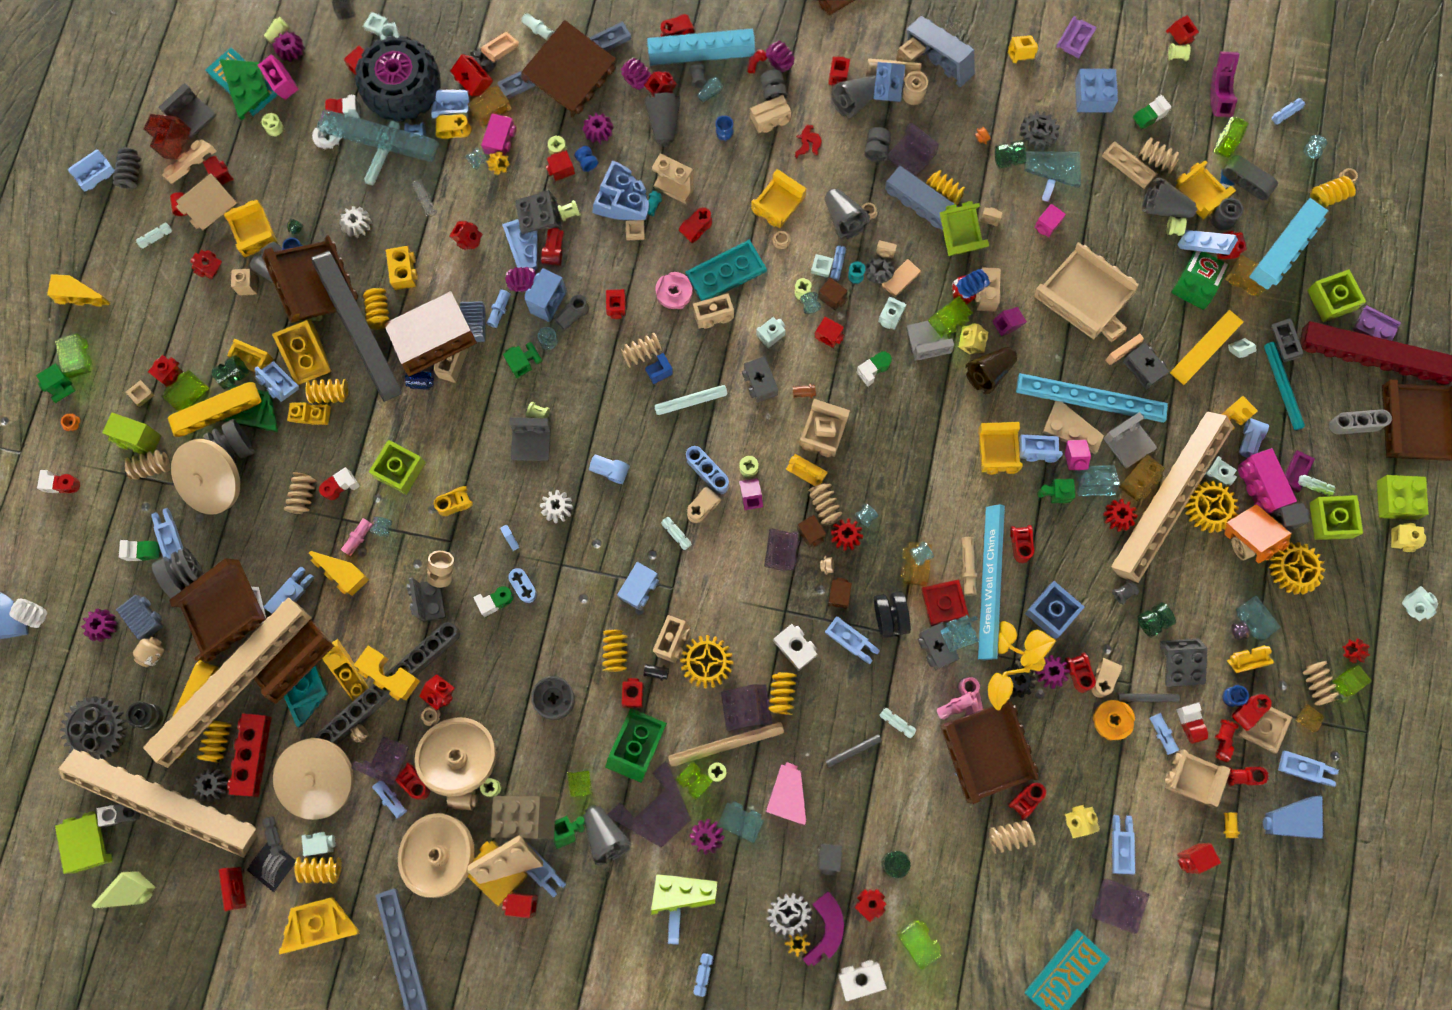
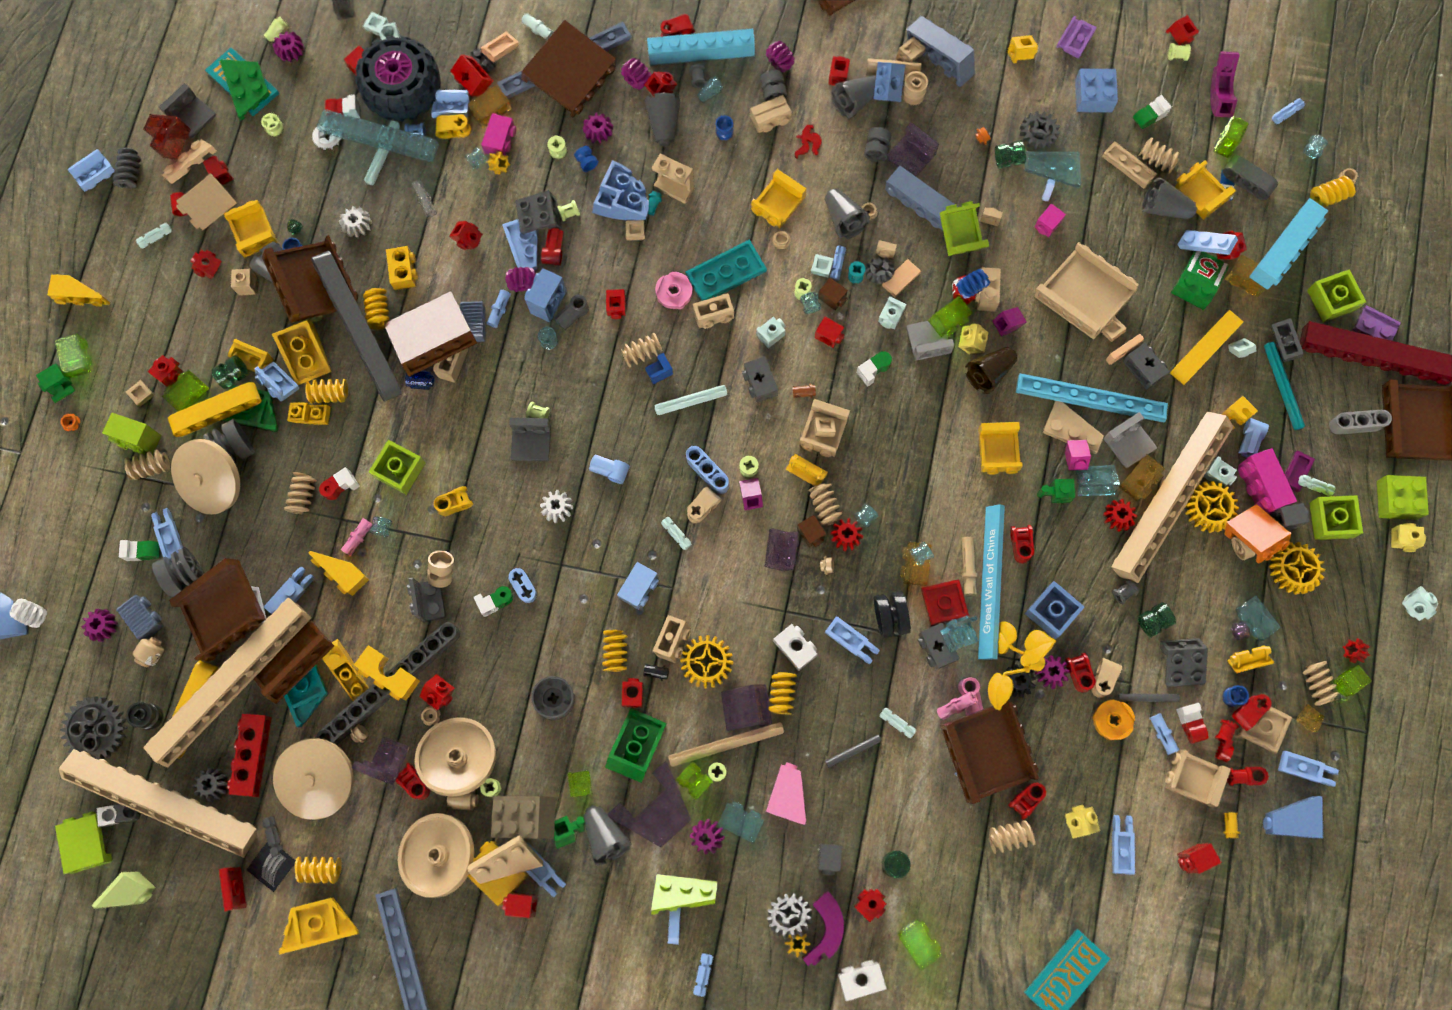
leg [37,470,80,494] -> none
yellow piece [197,720,232,763] -> none
dark pink brick [258,54,299,100] -> none
light aqua brick [302,832,336,856] -> none
light blue pin [372,779,407,819] -> none
light blue tile [500,525,519,551] -> none
green brick [503,342,543,379] -> none
red brick [545,150,575,182] -> none
red piece [678,207,712,243] -> none
red arm [747,50,767,74] -> none
reddish brown brick [828,578,852,609] -> none
yellow piece [925,170,965,205] -> none
light blue bracket [1019,435,1063,463] -> none
clear purple bracket [1092,878,1150,934] -> none
yellowish green wheel [1166,216,1187,236] -> none
dark grey wheel [1211,197,1244,231] -> none

